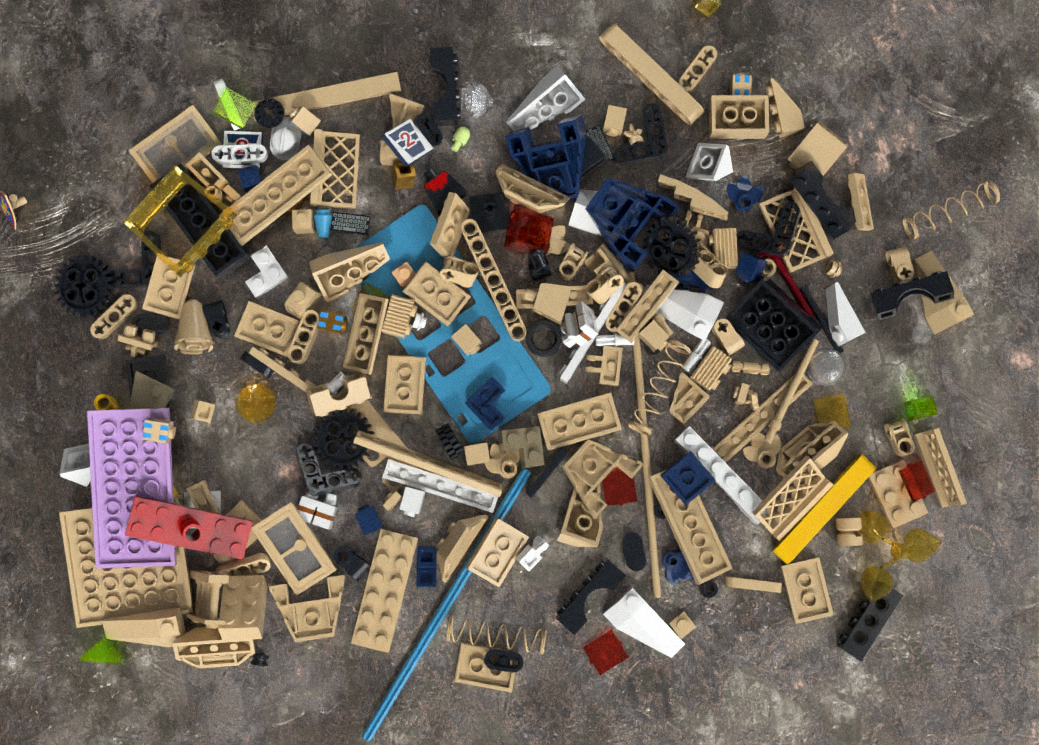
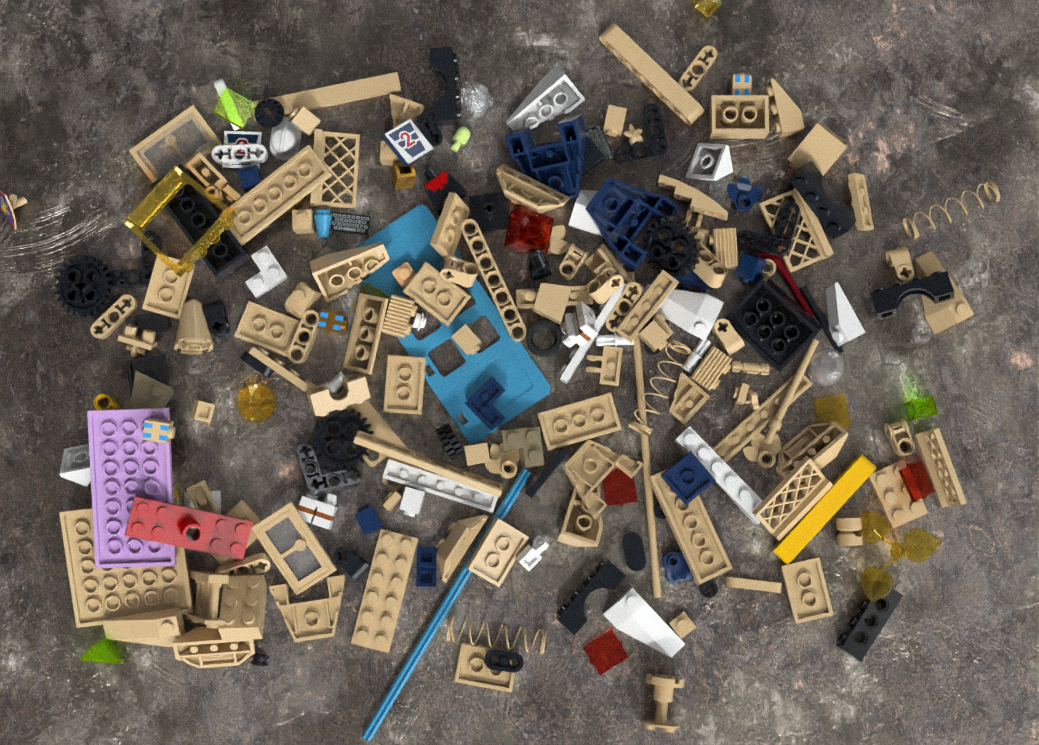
tan plate [825,260,842,278] -> none
none -> tan piece [640,673,685,733]

